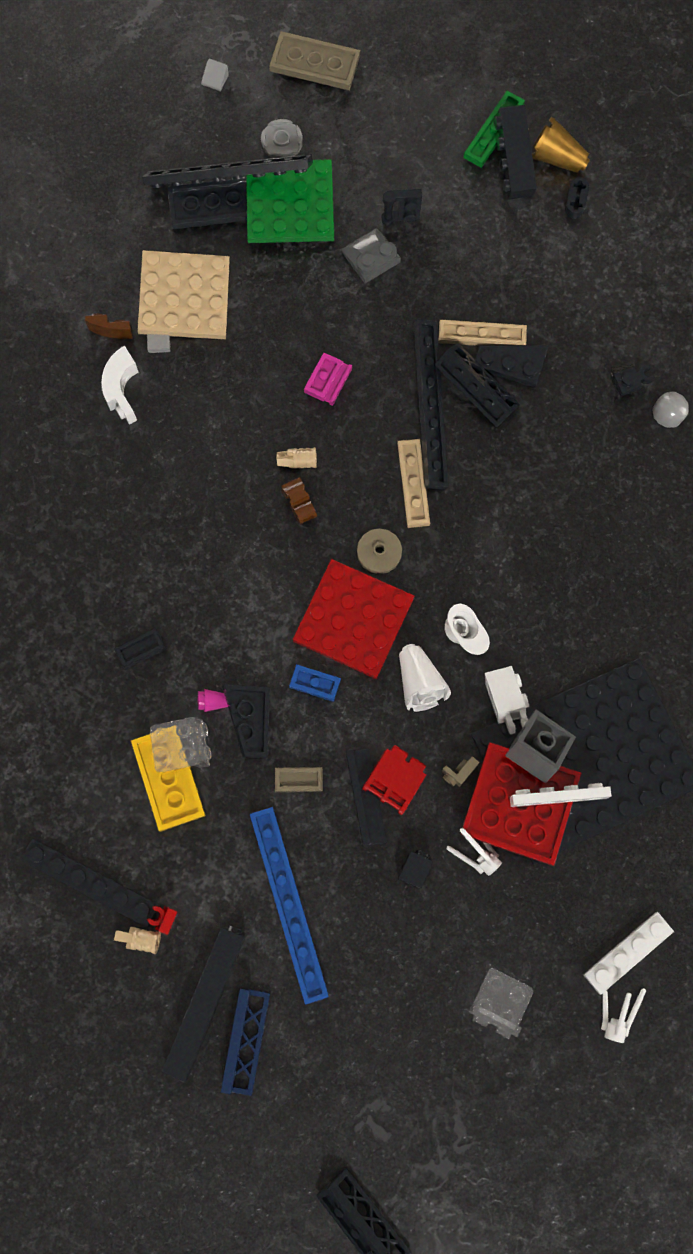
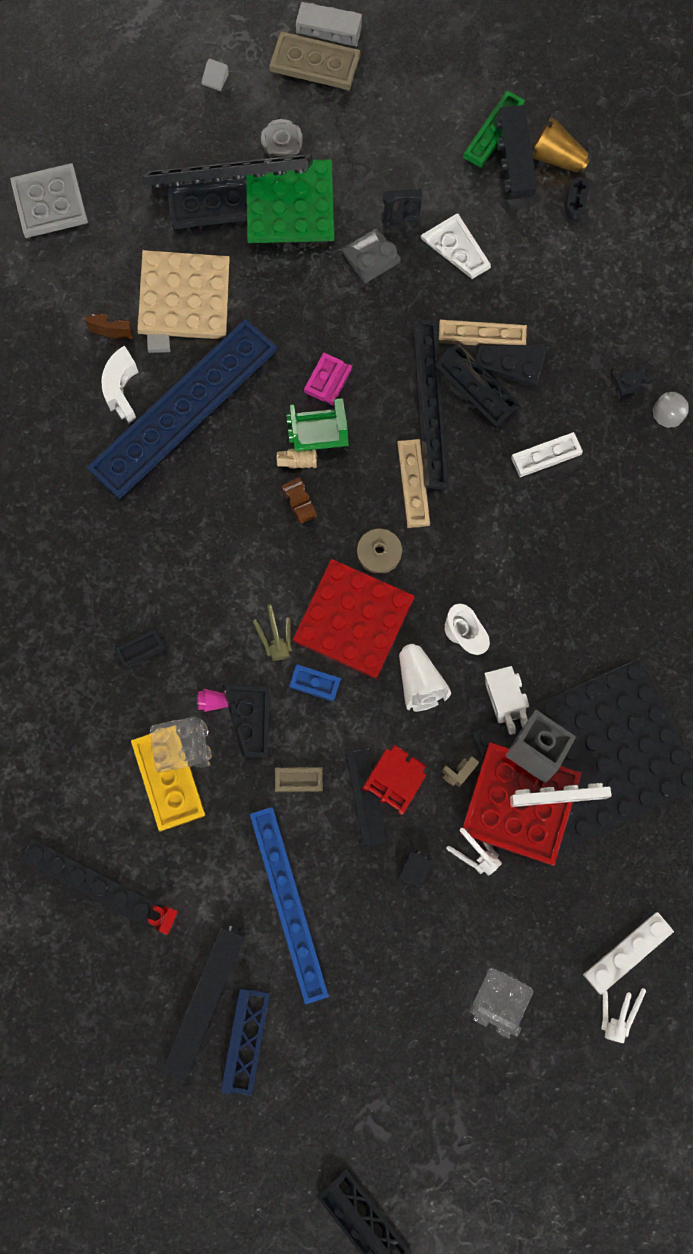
tan hinge [114,927,161,954] -> none
none -> light grey plate [10,163,88,238]
none -> dark blue plate [87,319,277,500]
none -> olive plant [253,604,292,661]
none -> panel [286,398,349,451]
none -> light grey brick [296,2,362,49]
none -> white wing [421,213,491,279]
none -> white plate [511,432,583,477]

